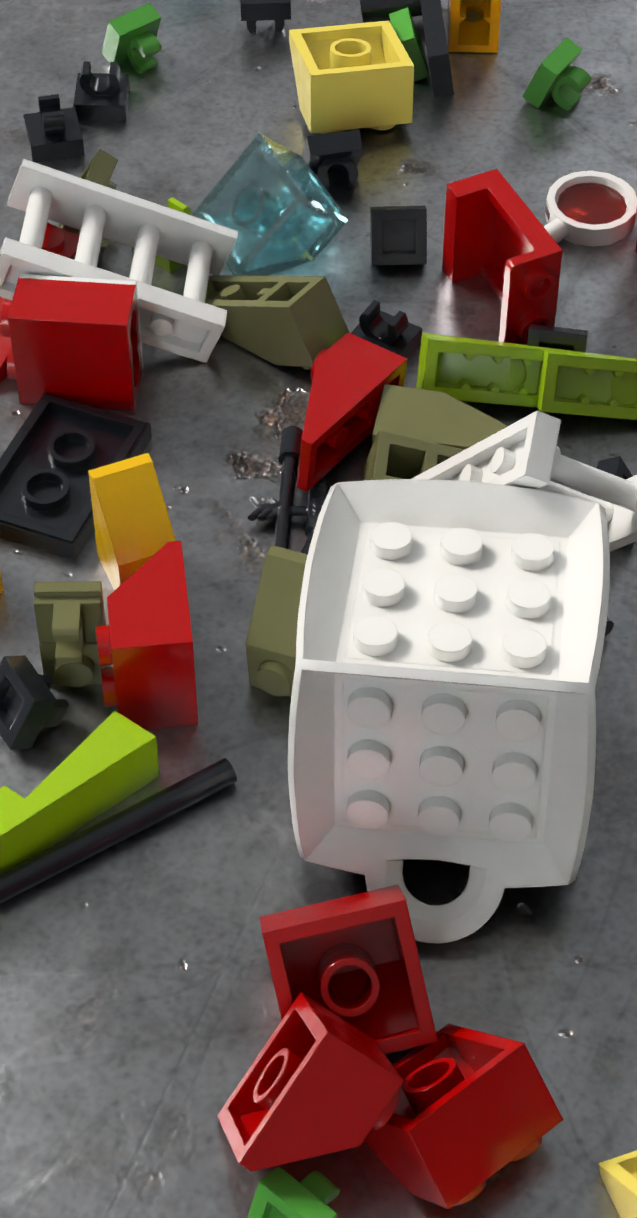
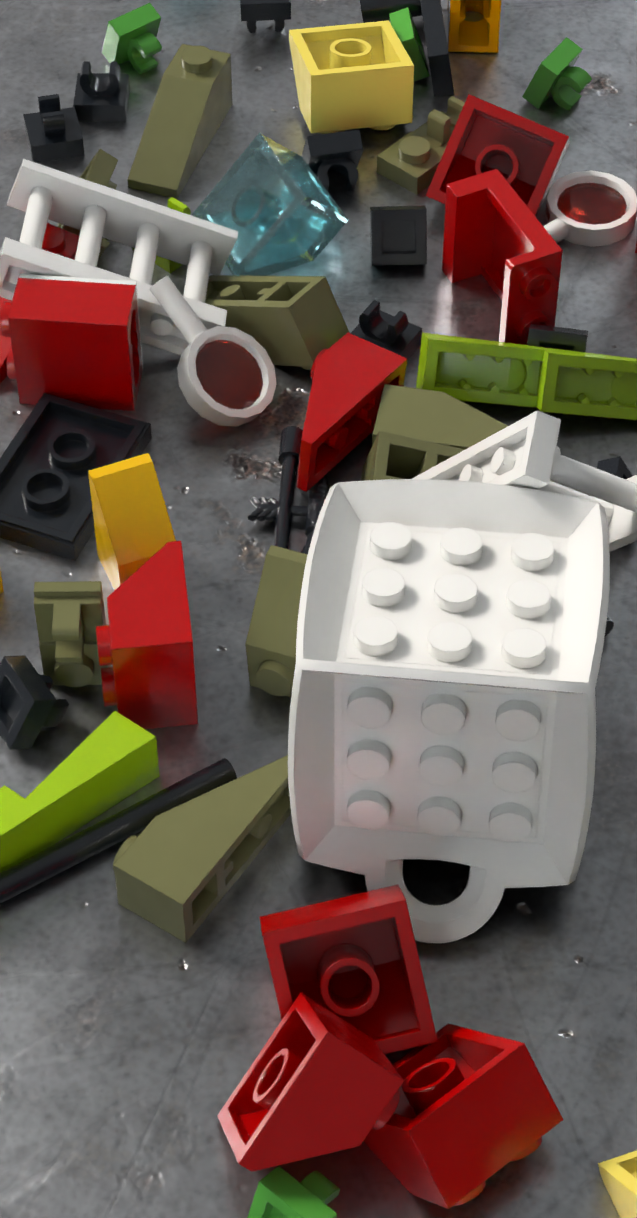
none -> olive slope [113,755,291,943]
none -> olive slope [127,44,233,199]
none -> white piece [149,276,277,427]
none -> olive plate [377,96,465,195]
none -> red slope [425,94,570,217]

